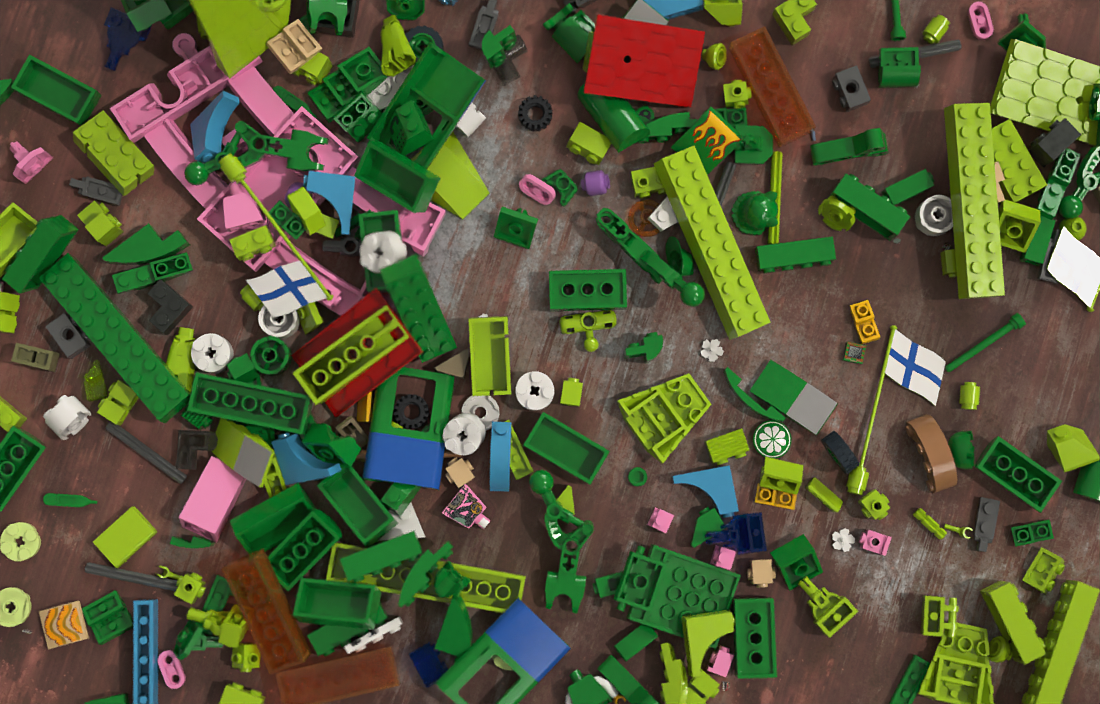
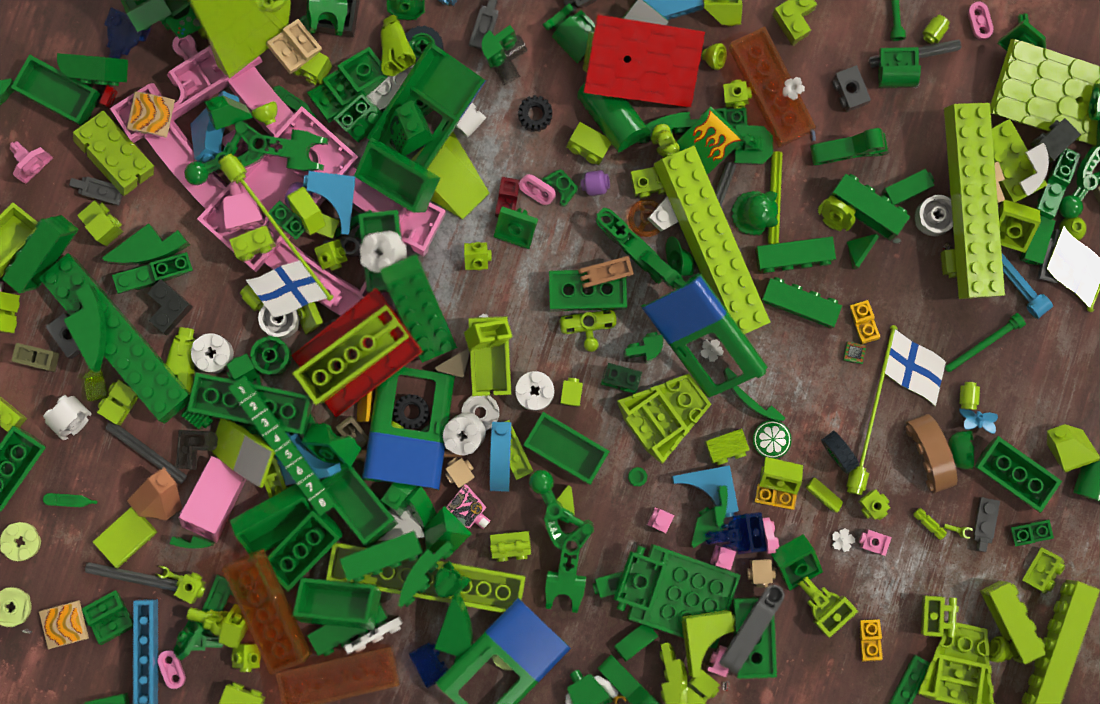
green tile [636,106,654,124] -> none
slope [750,360,838,436] -> none
none -> green brick [57,53,128,86]
none -> green slope [64,284,106,373]
none -> red tile [99,85,118,109]
none -> slope [126,91,175,138]
none -> nougat slope [127,468,182,521]
none -> green piece [165,5,202,38]
none -> green slope [205,95,253,130]
none -> green tile [228,376,337,516]
none -> lime brick [251,101,278,126]
none -> lime brick [314,239,348,271]
none -> green slope [405,486,436,528]
none -> green slope [423,506,472,556]
none -> lime piece [463,319,513,351]
none -> lime brick [464,242,492,270]
none -> lime brick [490,531,531,562]
none -> dark red slope [495,177,520,217]
none -> medium nougat hinge [578,256,634,289]
none -> dark green hips [600,363,642,394]
none -> piece [641,273,768,397]
none -> lime piece [651,124,680,157]
none -> green slope [713,485,728,526]
none -> dark grey piece [719,585,784,675]
none -> bright pink plate [760,518,779,554]
none -> green brick [761,277,842,329]
none -> white plant [782,77,805,100]
none -> green slope [847,234,879,270]
none -> yellow slope [860,619,883,662]
none -> dark azure piece [959,408,998,434]
none -> dark azure axle [1002,253,1053,319]
none -> white brick [1019,143,1049,196]

